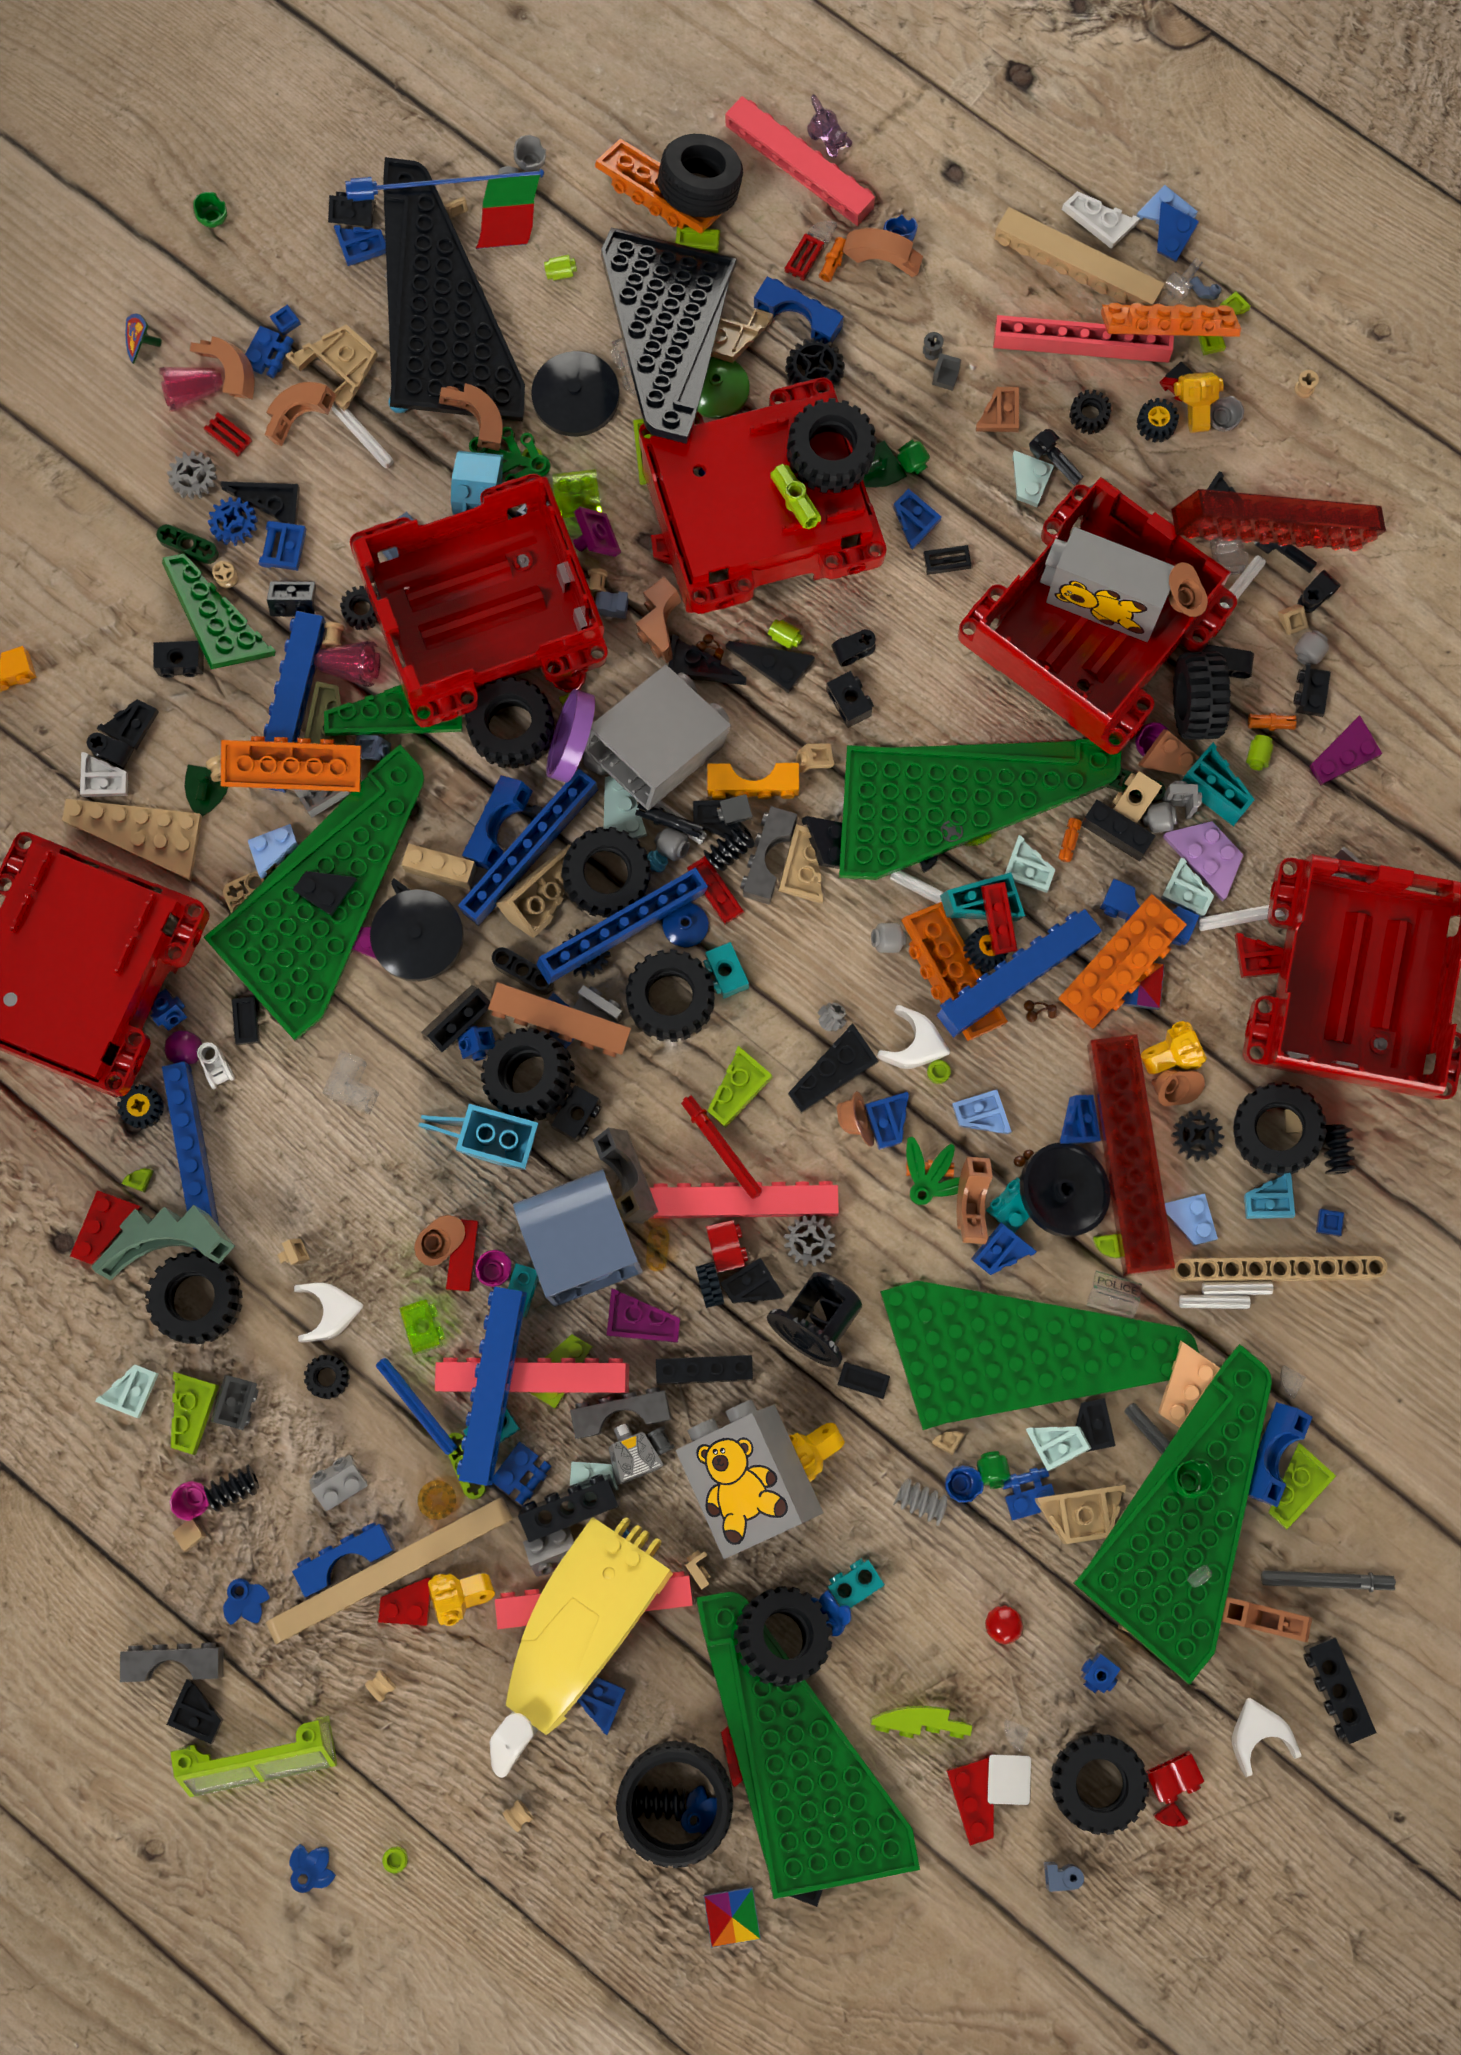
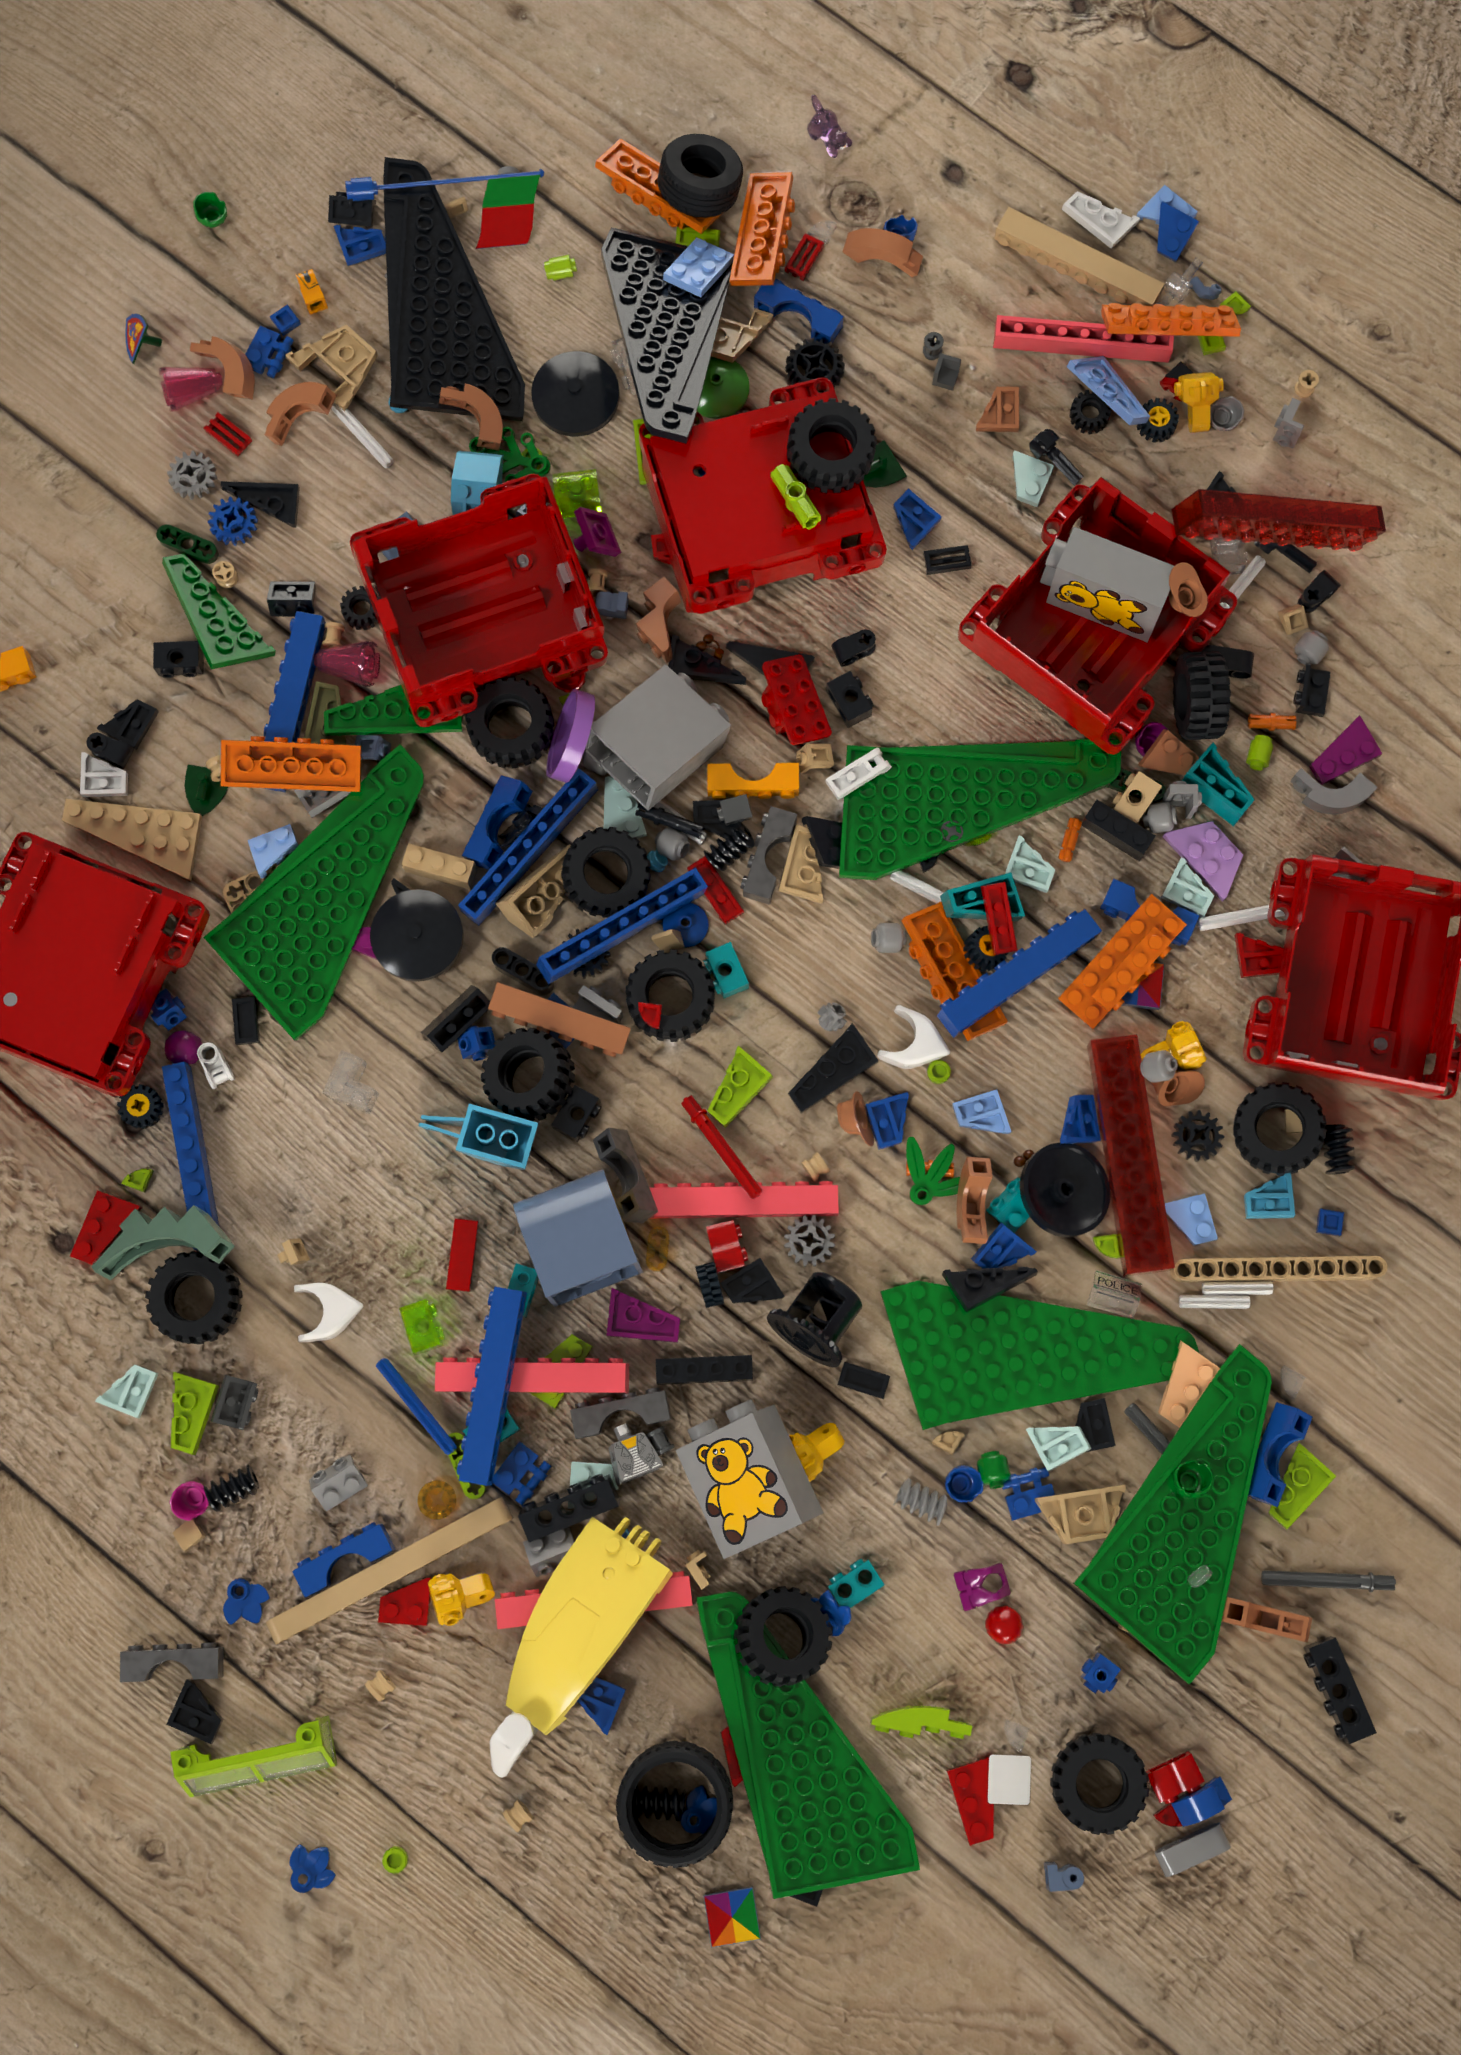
blue plate [258,521,307,571] -> none
black wing [293,871,357,917] -> none
black tyre [304,1355,350,1399] -> none
nougat piece [414,1215,465,1266] -> none
dark pink hair [475,1250,512,1287] -> none
light grey hair [513,135,546,172] -> none
coral brick [725,96,875,226] -> none
lime brick [768,619,803,649] -> none
orange pin [819,237,846,282] -> none
green head [897,439,930,474] -> none
reddish brown piece [1024,1000,1057,1022] -> none
white animal [1232,1698,1301,1777] -> none
none -> light orange leg [296,269,328,315]
none -> black plate [499,811,534,847]
none -> red tile [638,1002,662,1029]
none -> tan slope [651,929,684,953]
none -> light blue plate [663,237,734,297]
none -> orange plate [729,172,795,286]
none -> red bracket [761,654,832,745]
none -> tan wheel [801,1152,830,1182]
none -> white plate [826,748,892,800]
none -> black wing [942,1267,1038,1312]
none -> magenta piece [954,1563,1011,1611]
none -> light blue wing [1067,356,1150,425]
none -> light grey head [1140,1050,1178,1083]
none -> light grey beam [1155,1823,1231,1877]
none -> blue brick [1171,1777,1232,1827]
none -> light grey bracket [1273,398,1304,448]
none -> light grey arch [1290,768,1378,814]

